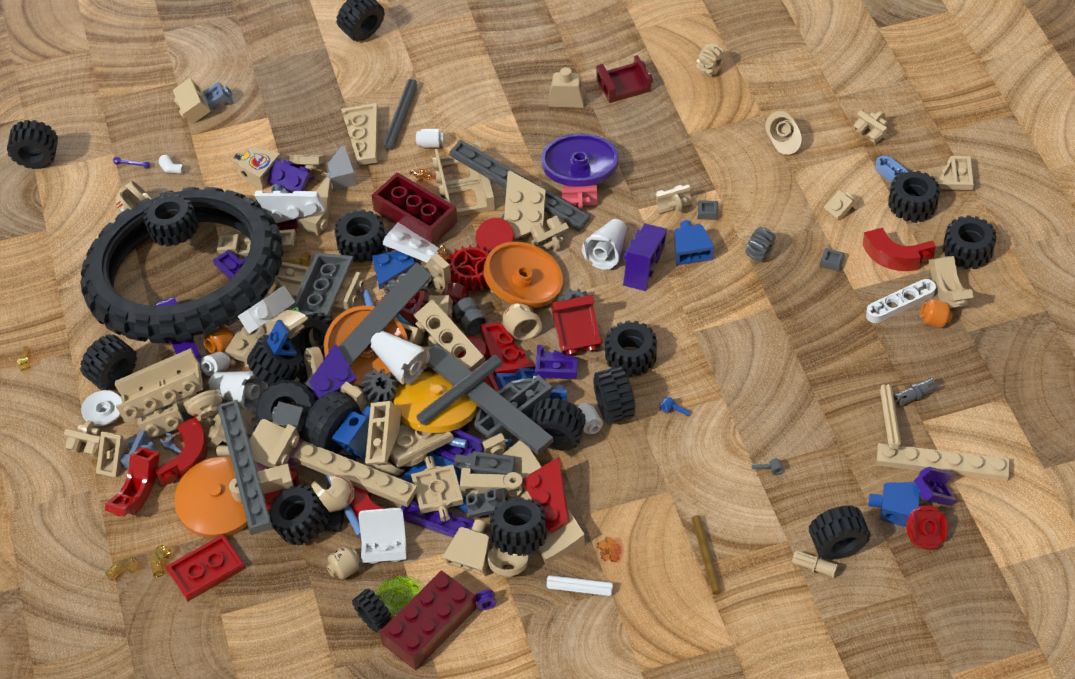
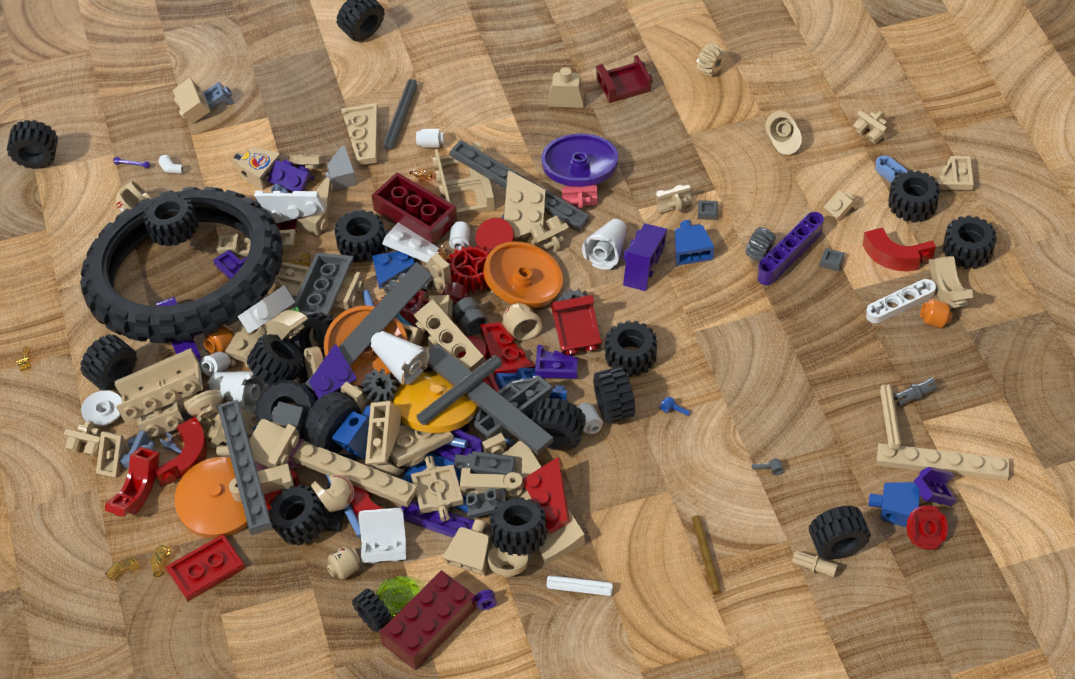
blue bracket [267,320,297,356] -> none
clear orange plant [597,537,621,563] -> none
none -> white brick [449,221,470,250]
none -> dark purple beam [758,212,824,285]

